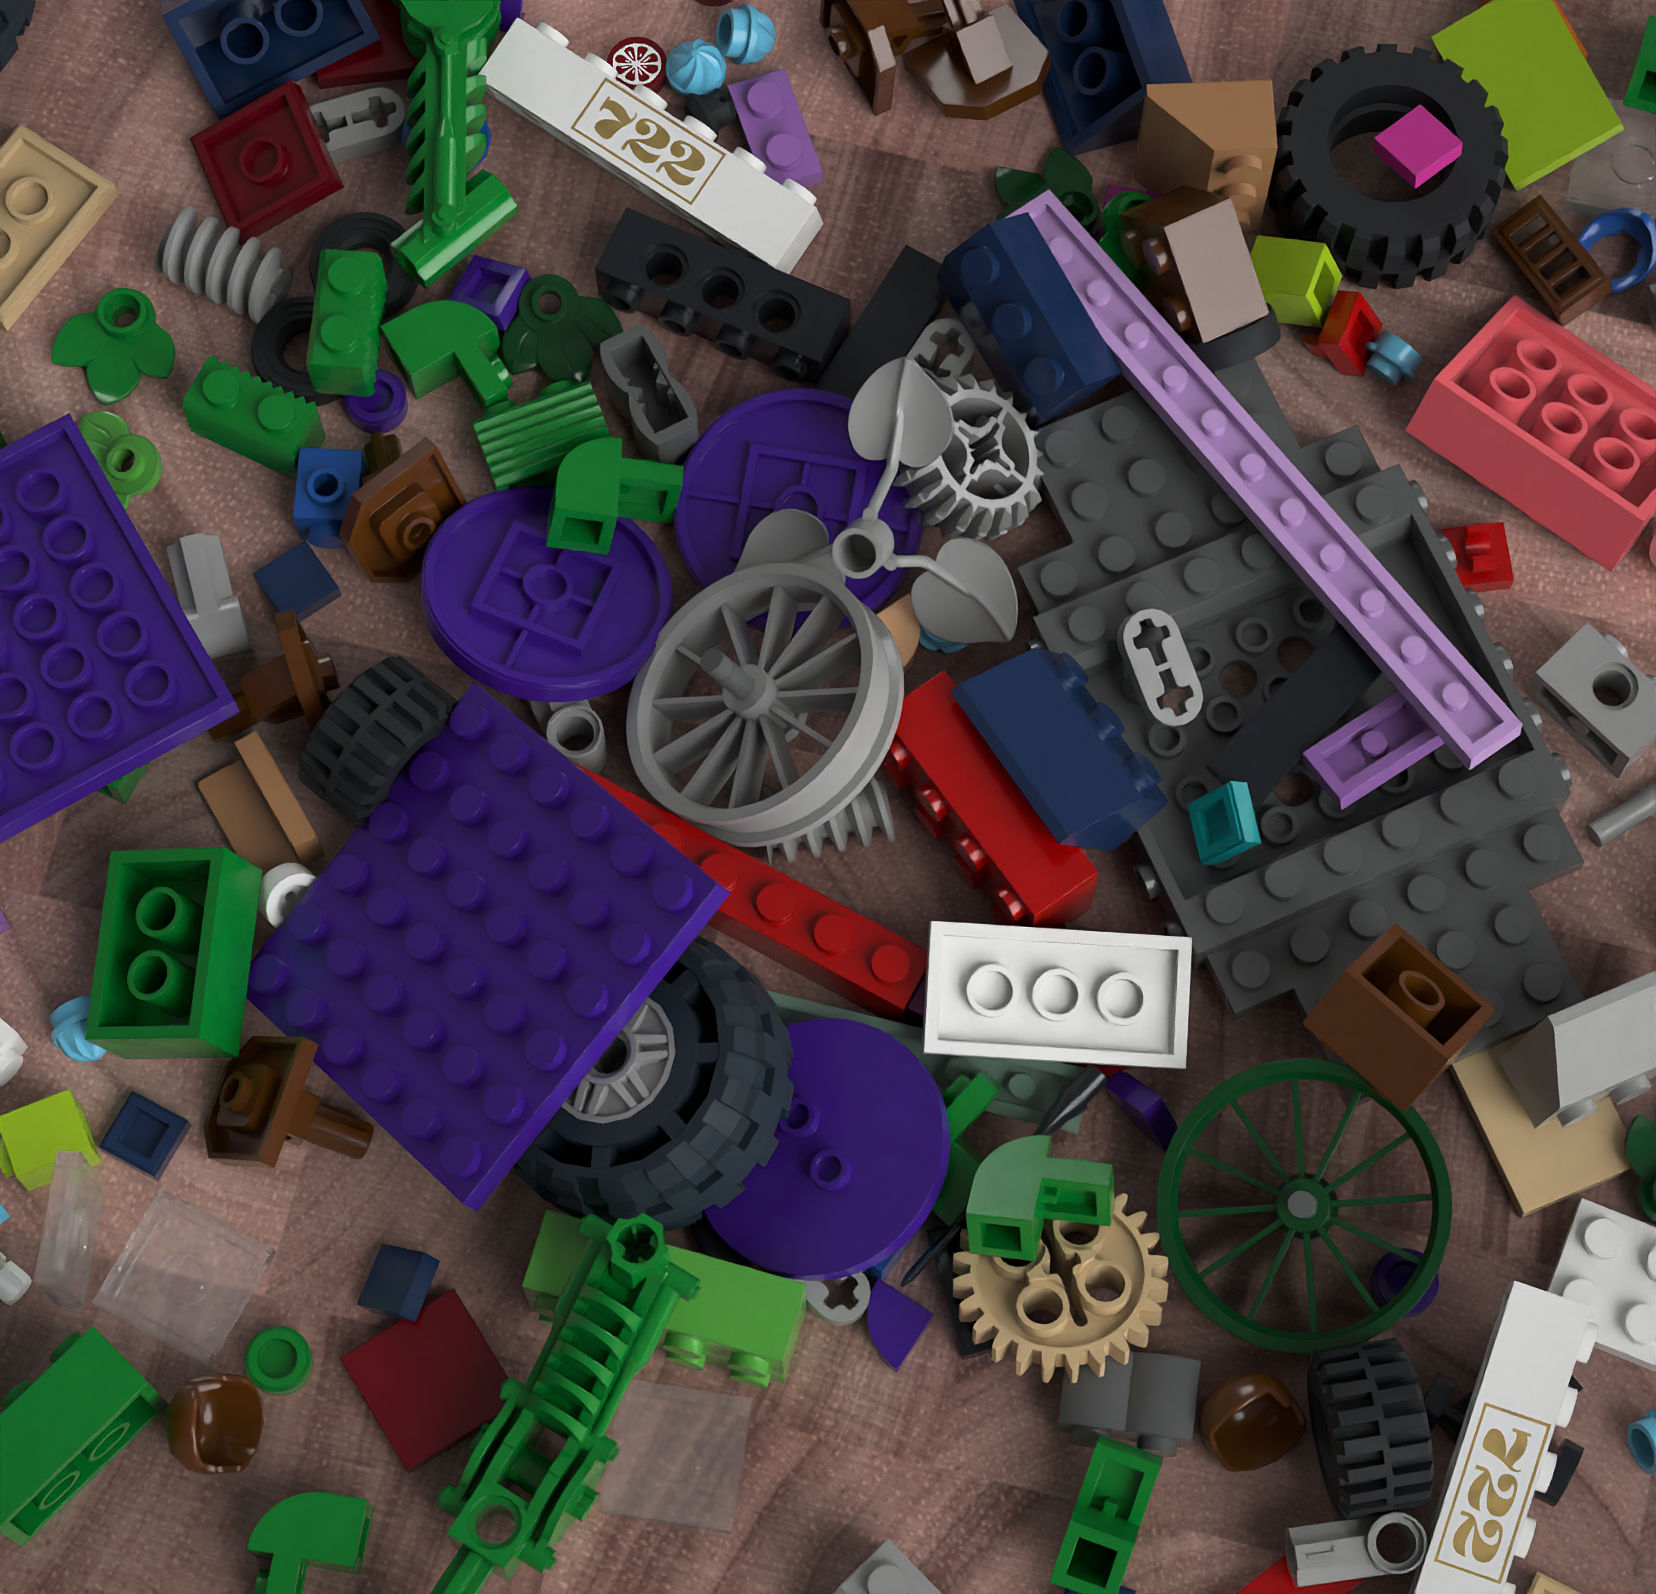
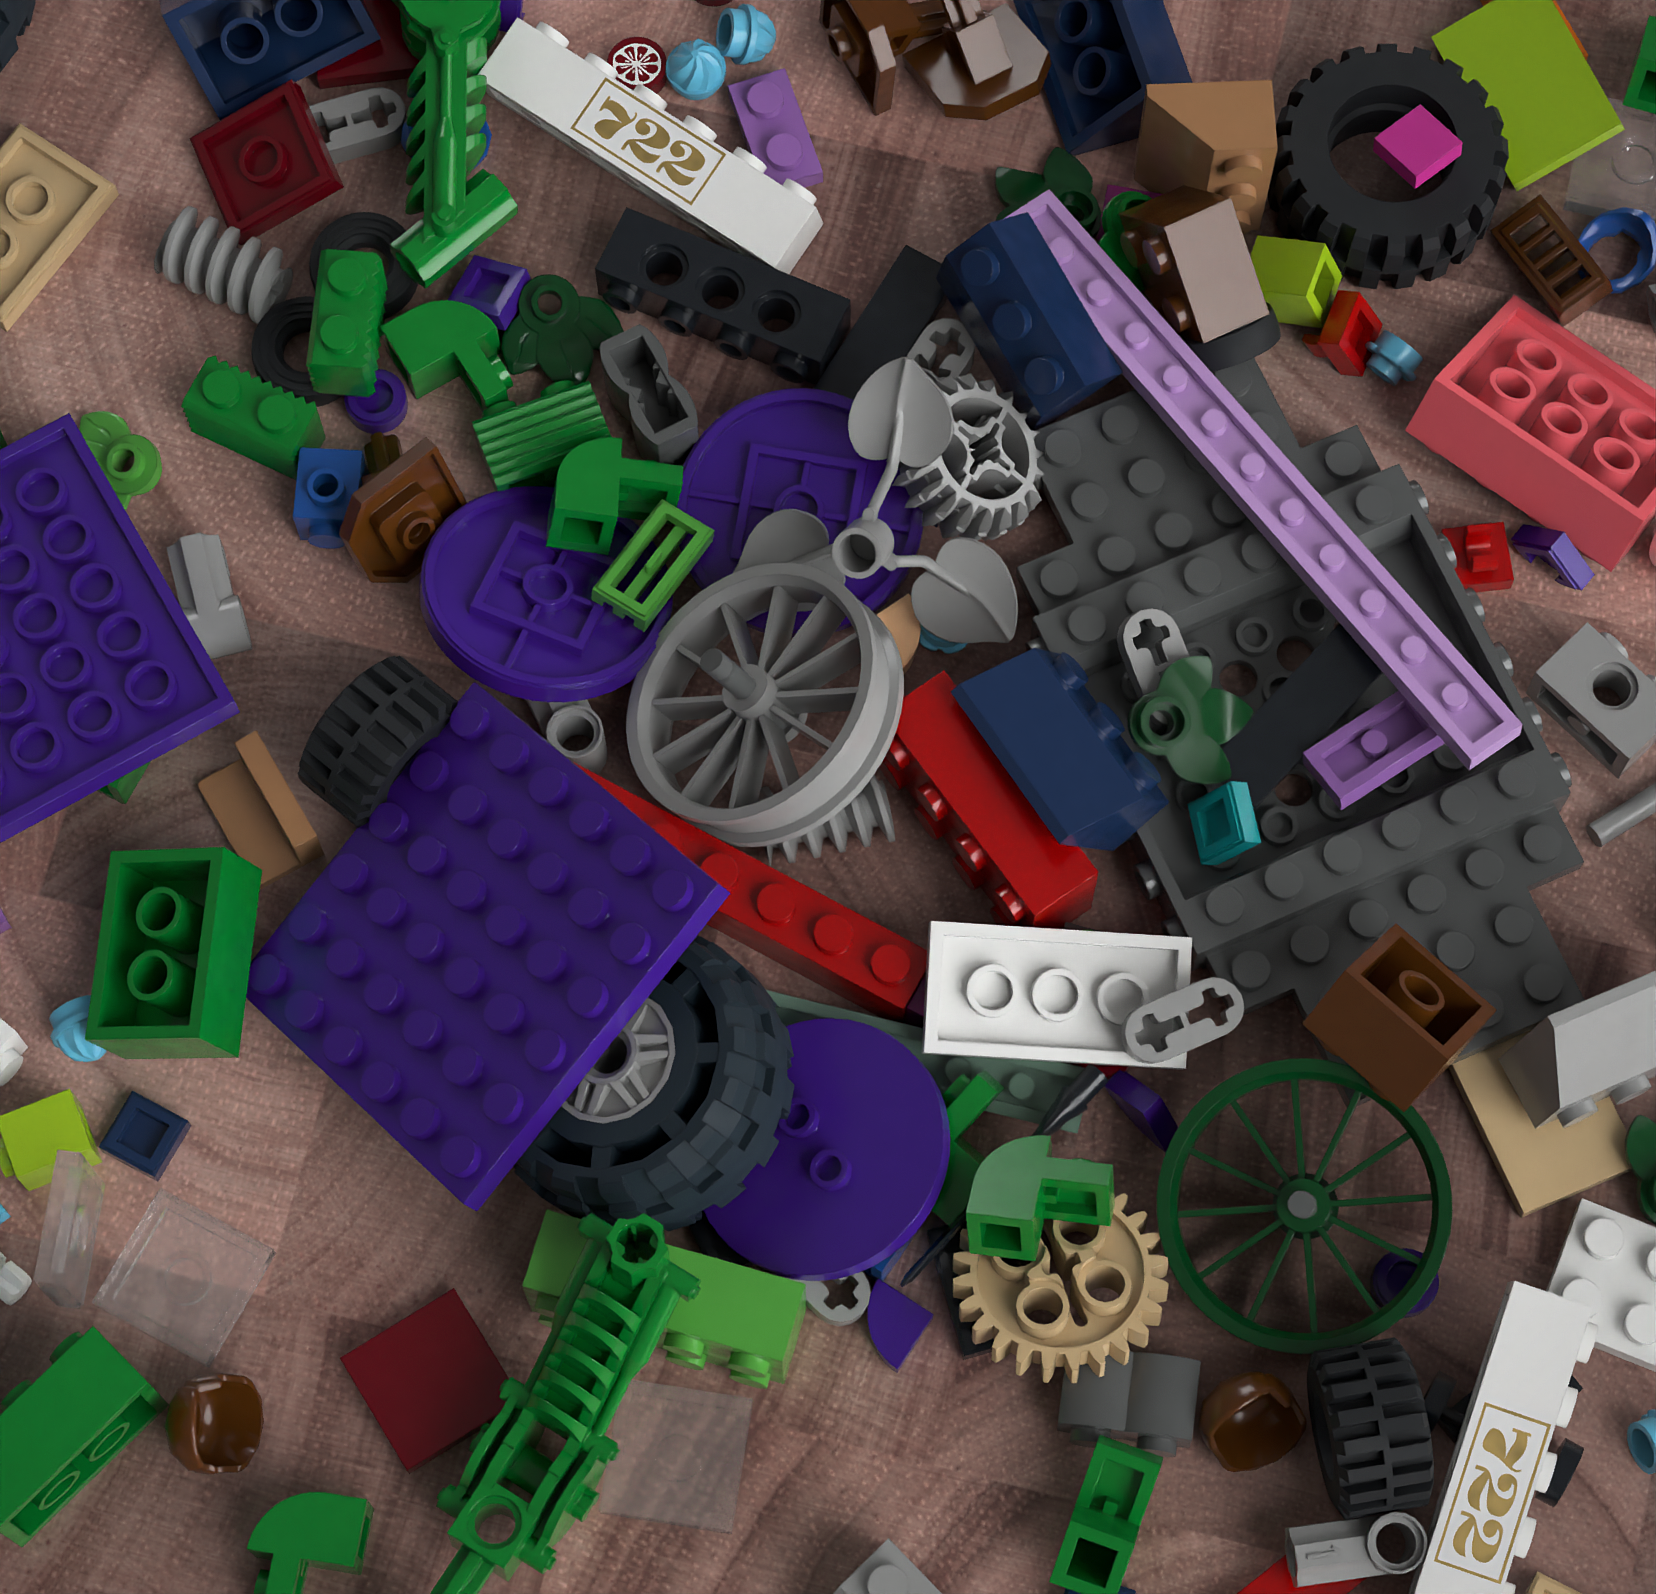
green plate [51,288,176,406] -> none
reddish brown piece [203,1036,374,1168] -> none
reddish brown piece [207,608,341,742] -> none
green tile [244,1326,314,1396] -> none
dark blue tile [253,540,342,622] -> none
white tile [258,863,317,928] -> none
dark blue tile [357,1244,440,1322] -> none
black piece [684,89,737,142] -> none
none -> bright green tile [591,499,715,632]
none -> light grey beam [1120,977,1244,1064]
none -> dark green plate [1128,656,1254,784]
none -> dark purple tile [1510,524,1595,591]

